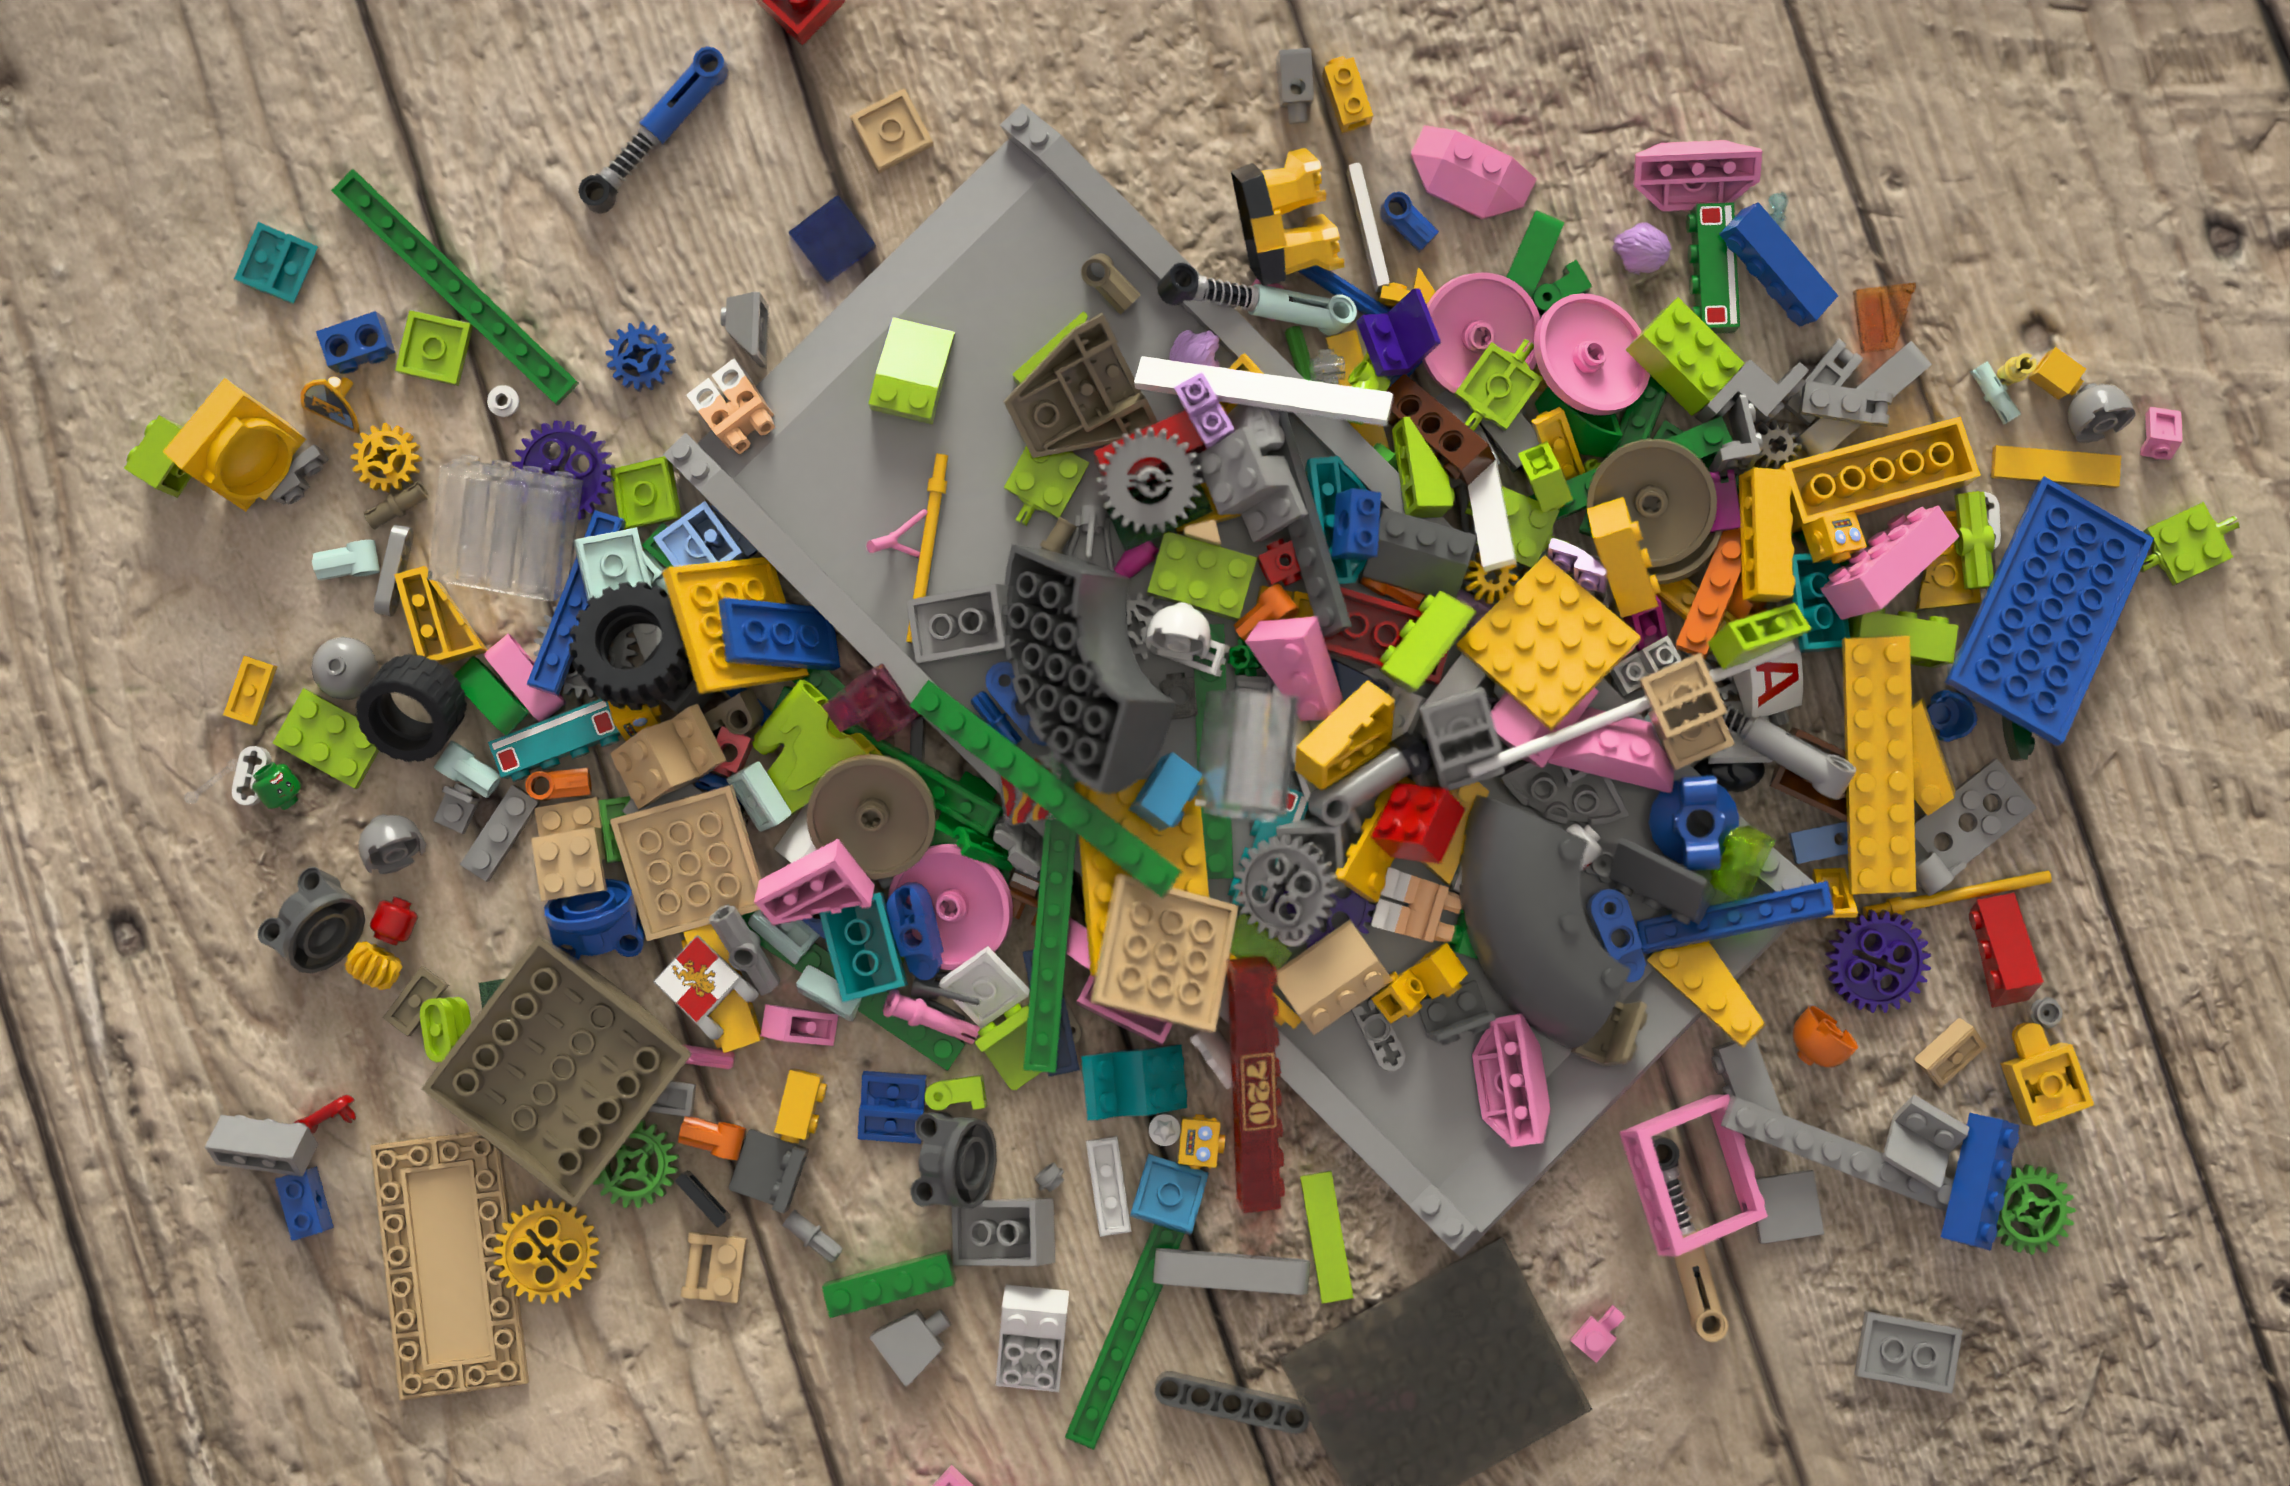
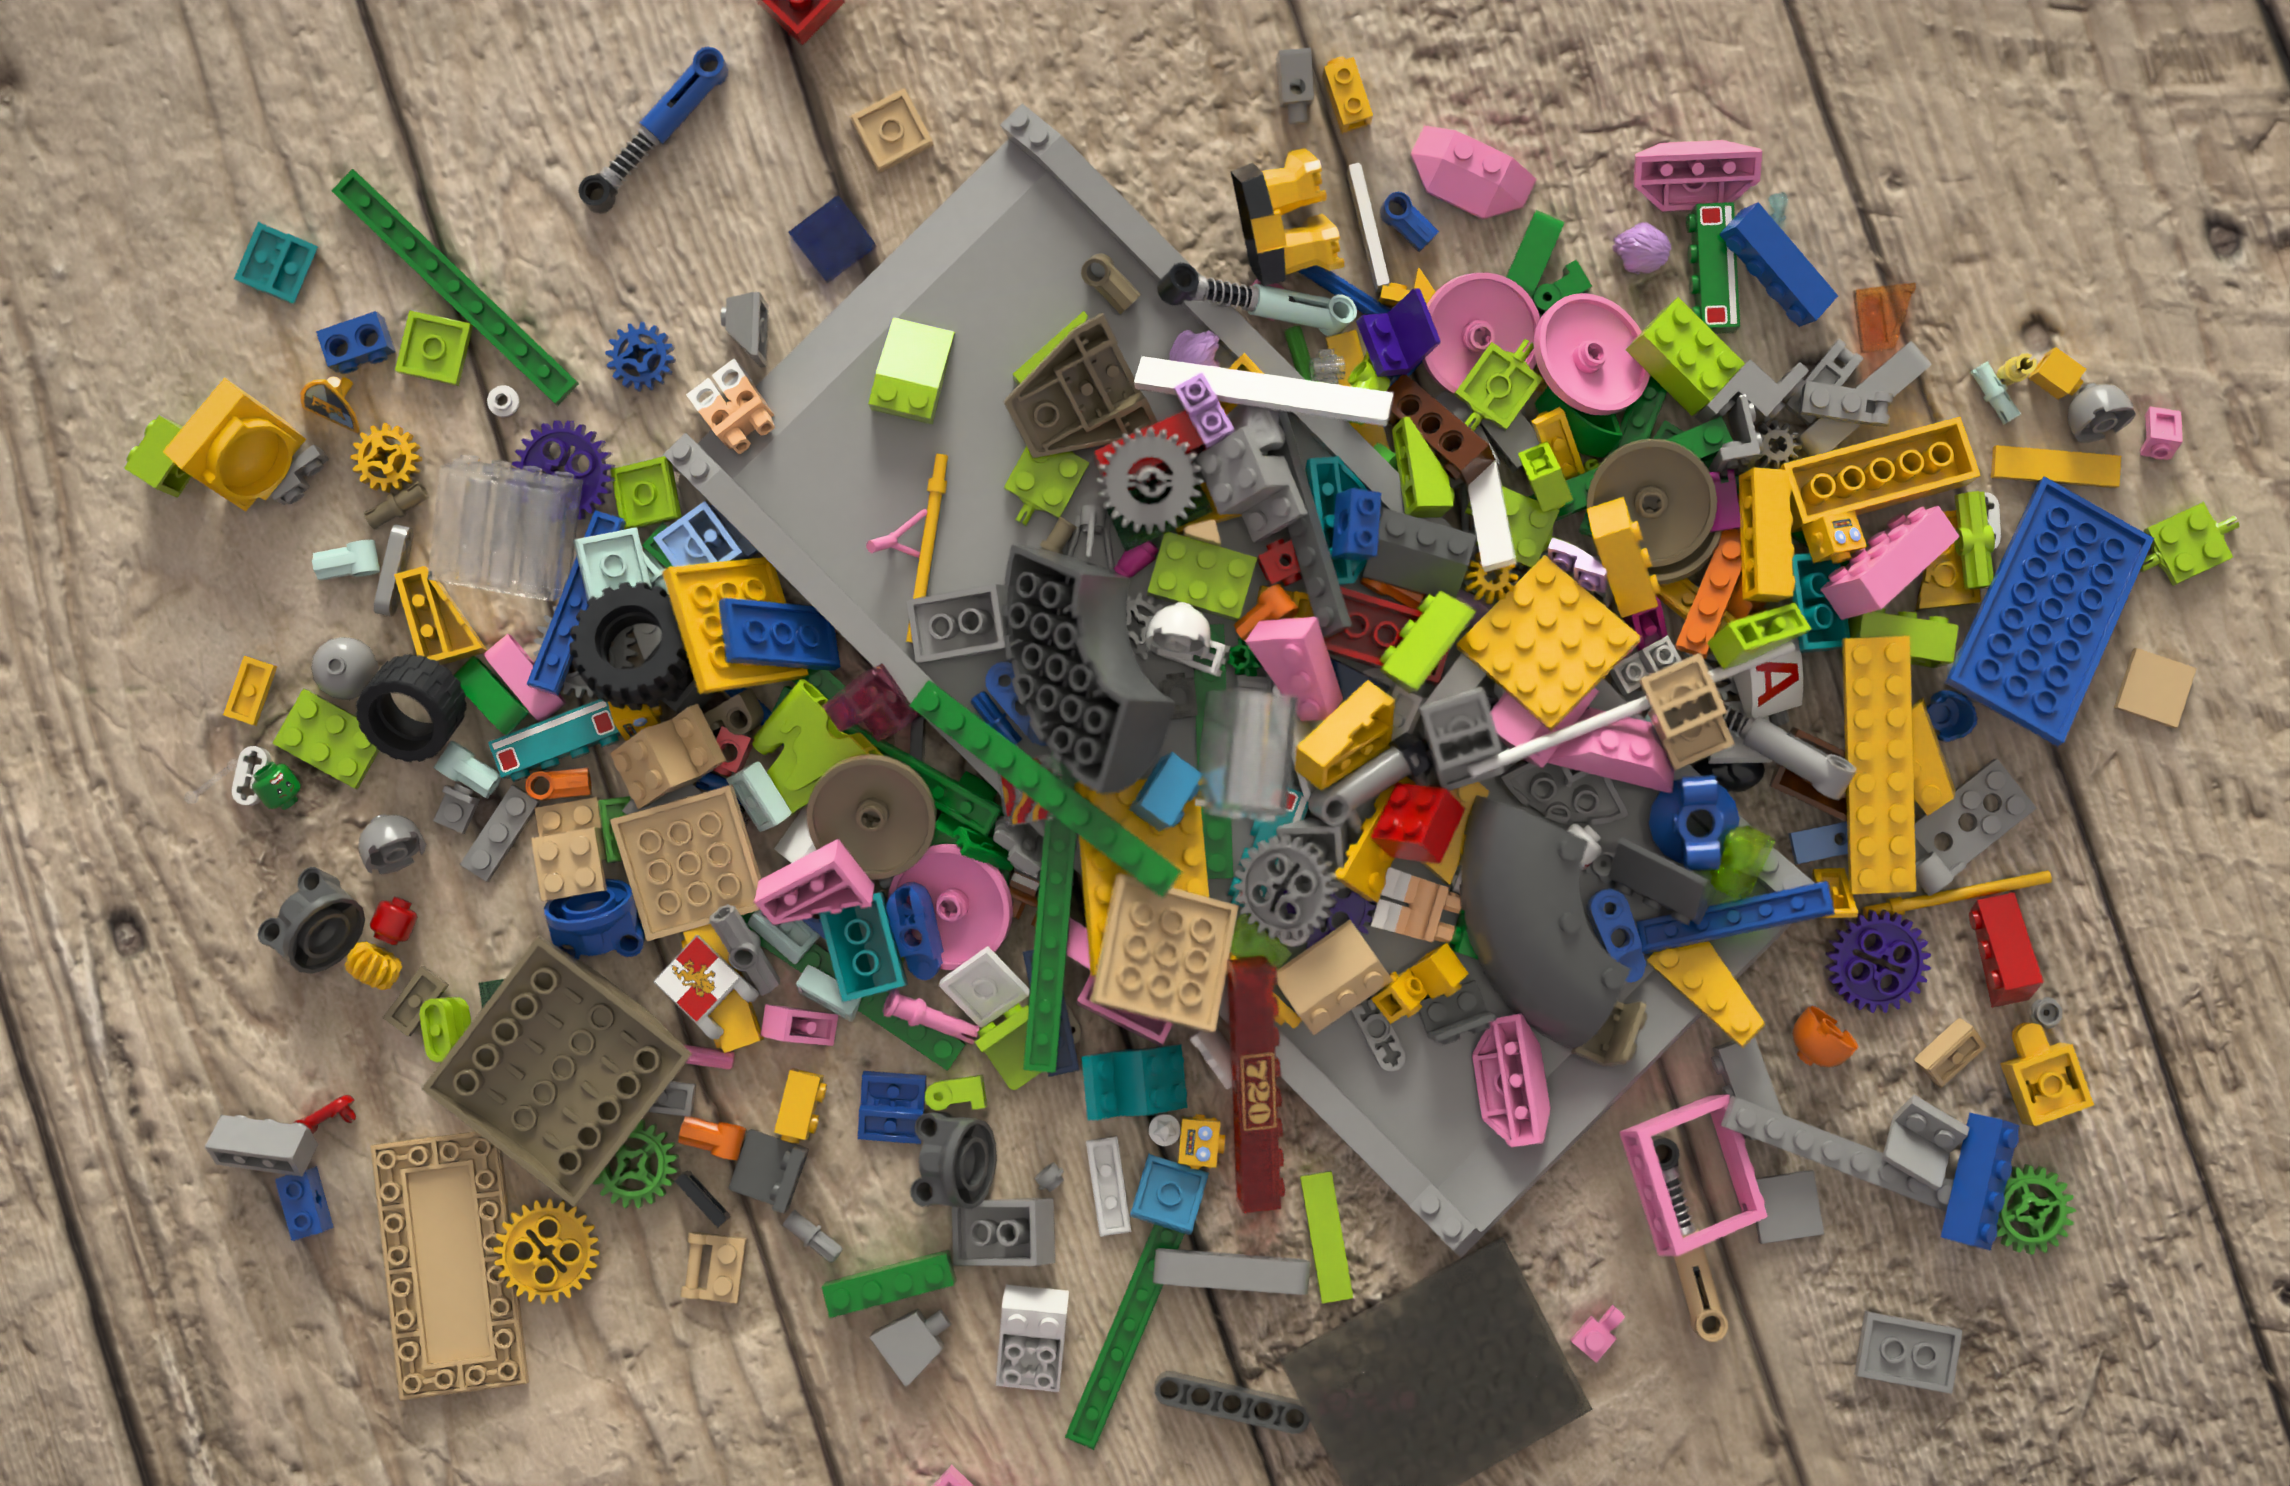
dark grey plant [911,972,980,1020] -> none
dark green slope [2002,715,2035,761] -> none
none -> tan tile [2114,648,2197,728]

